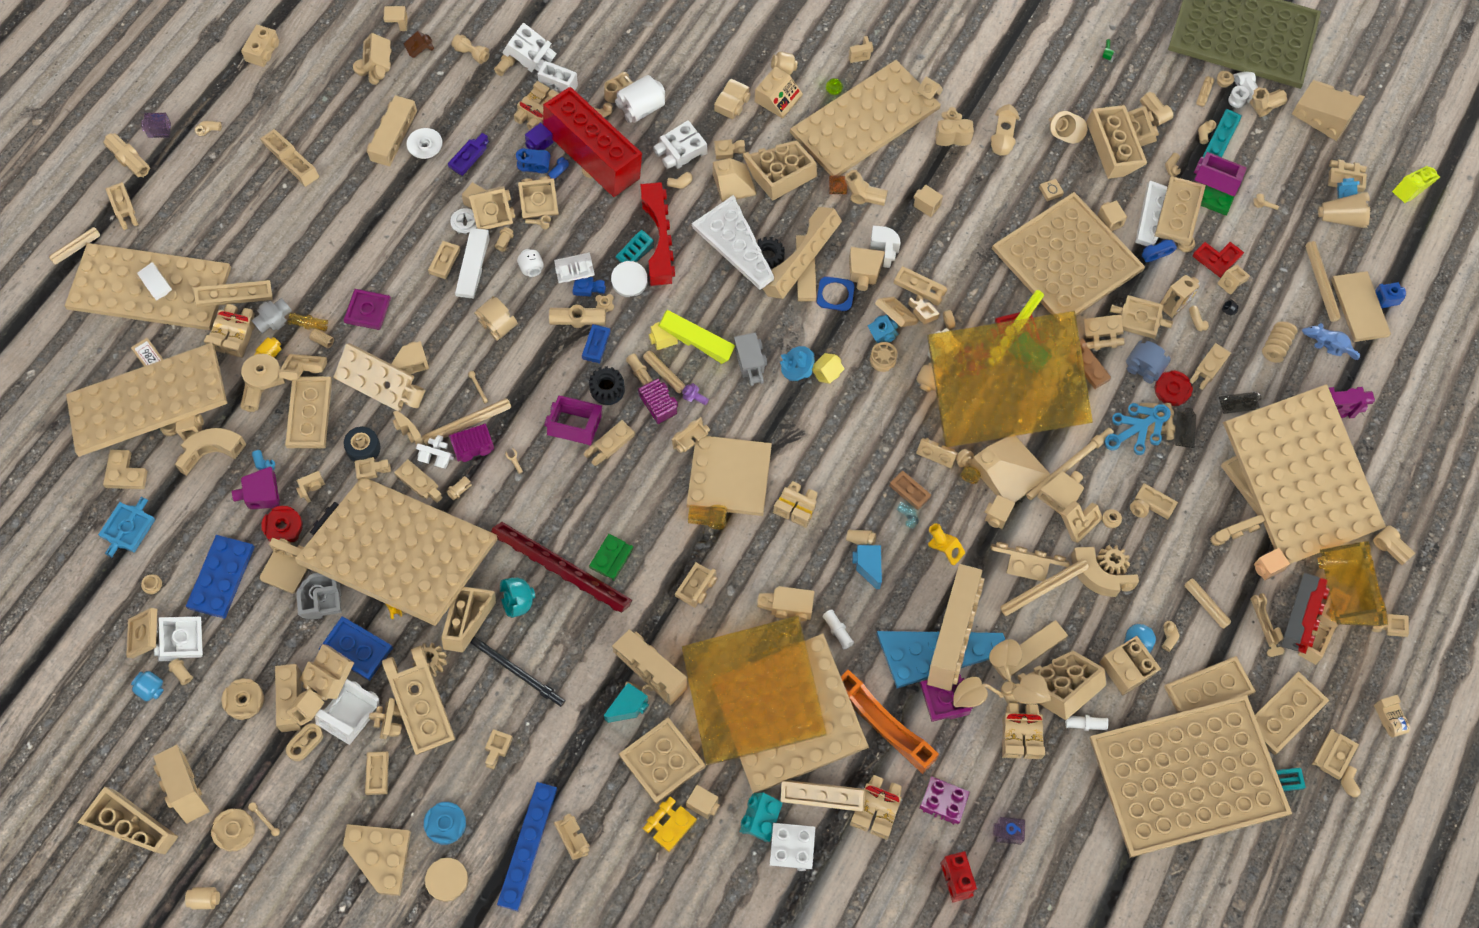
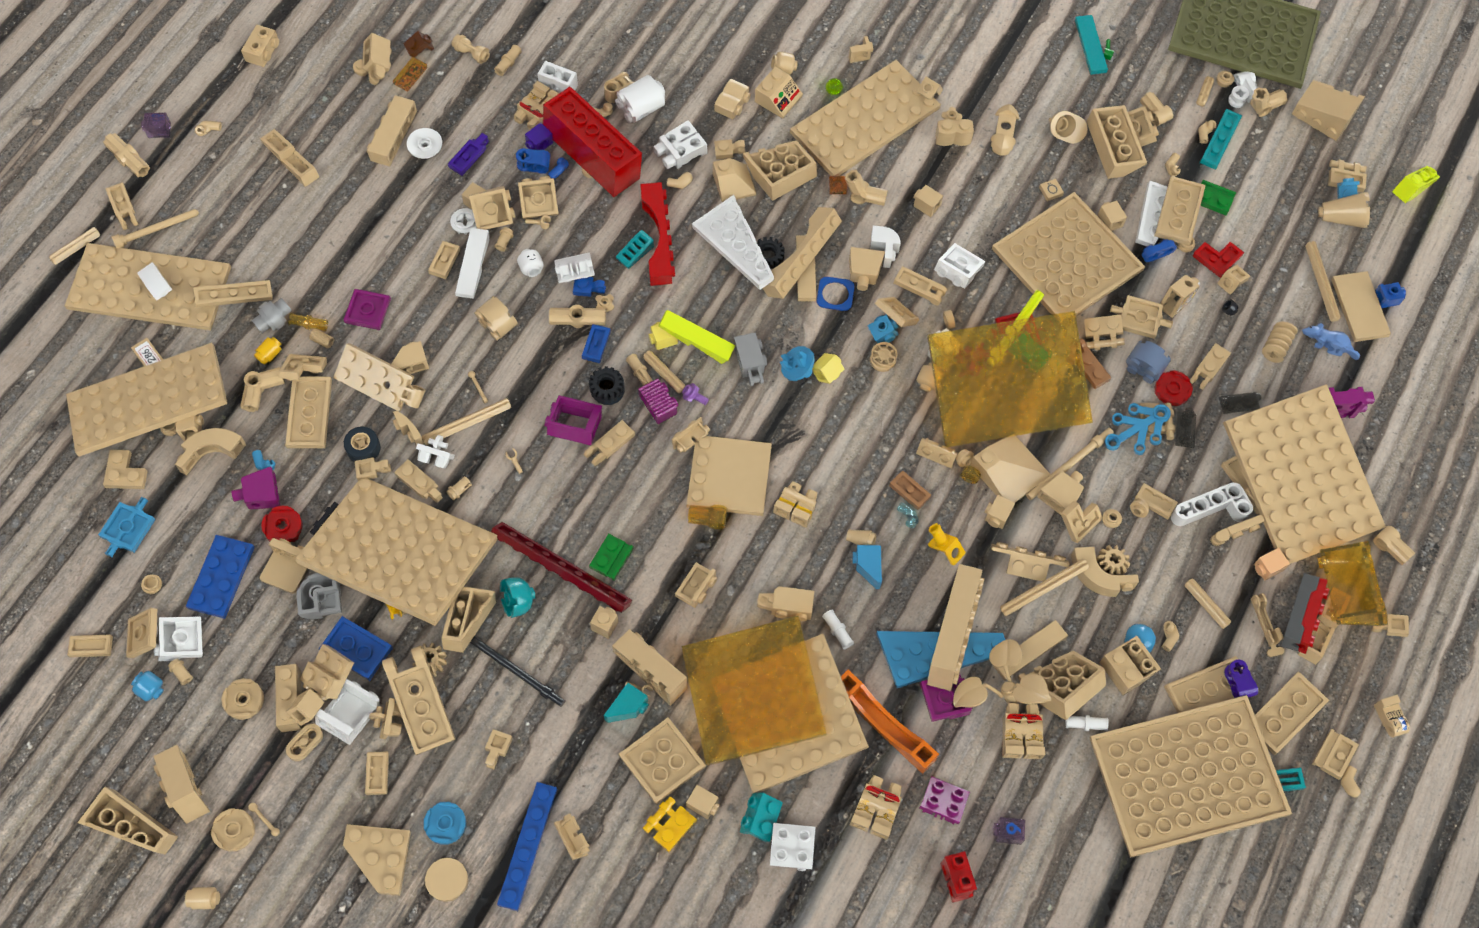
tan hips [204,304,255,358] -> none
tan plate [241,354,280,390] -> none
tan bracket [296,471,325,503] -> none
tan panel [384,6,408,31] -> none
magenta brick [449,424,495,462] -> none
white hips [502,23,557,72] -> none
white tile [611,261,647,297] -> none
tan plate [781,780,865,812] -> none
tan plate [908,295,940,324] -> none
tan arm [1189,306,1209,331] -> none
magenta window [1194,152,1247,196] -> none
tan hand [1254,194,1279,210] -> none
none -> tan tile [68,635,113,657]
none -> tan piece [111,209,199,248]
none -> clear yellow tile [393,57,428,92]
none -> tan brick [590,606,618,639]
none -> white plate [934,243,985,289]
none -> teal tile [1075,15,1108,75]
none -> white beam [1171,482,1253,526]
none -> dark purple piece [1224,659,1258,698]

